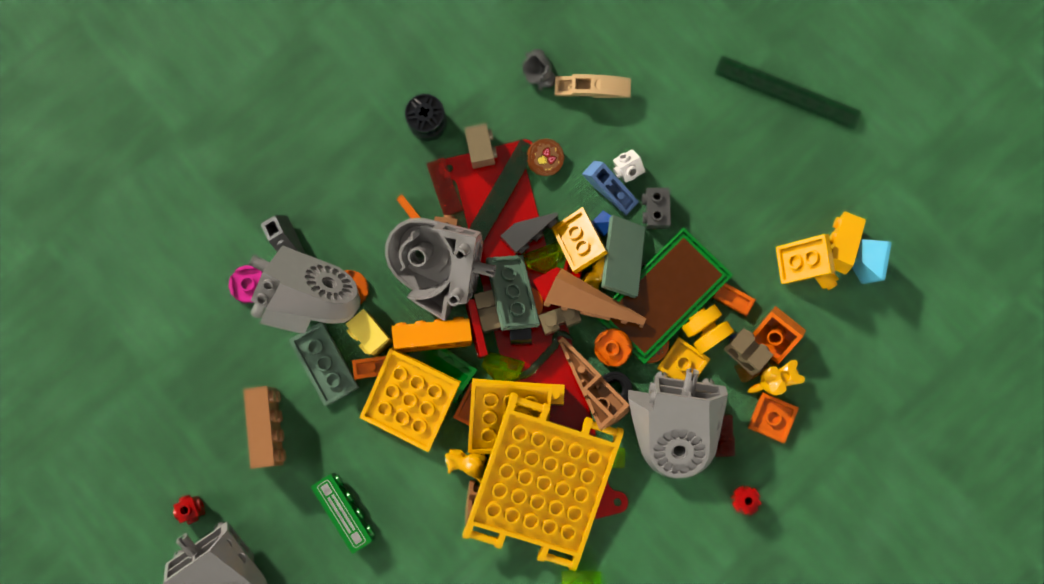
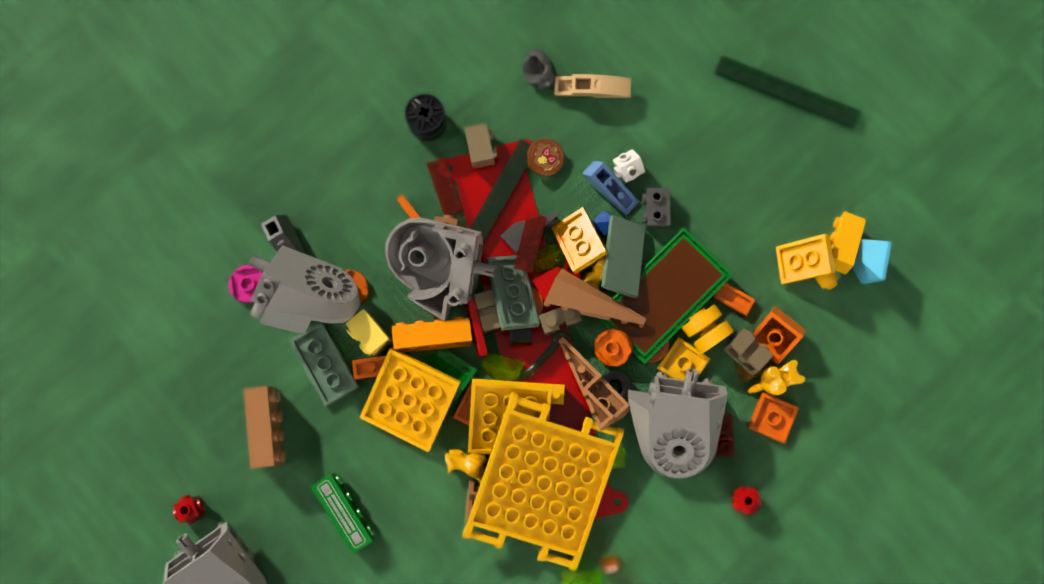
none -> clear red plate [513,212,547,273]
none -> clear orange slope [598,554,621,575]

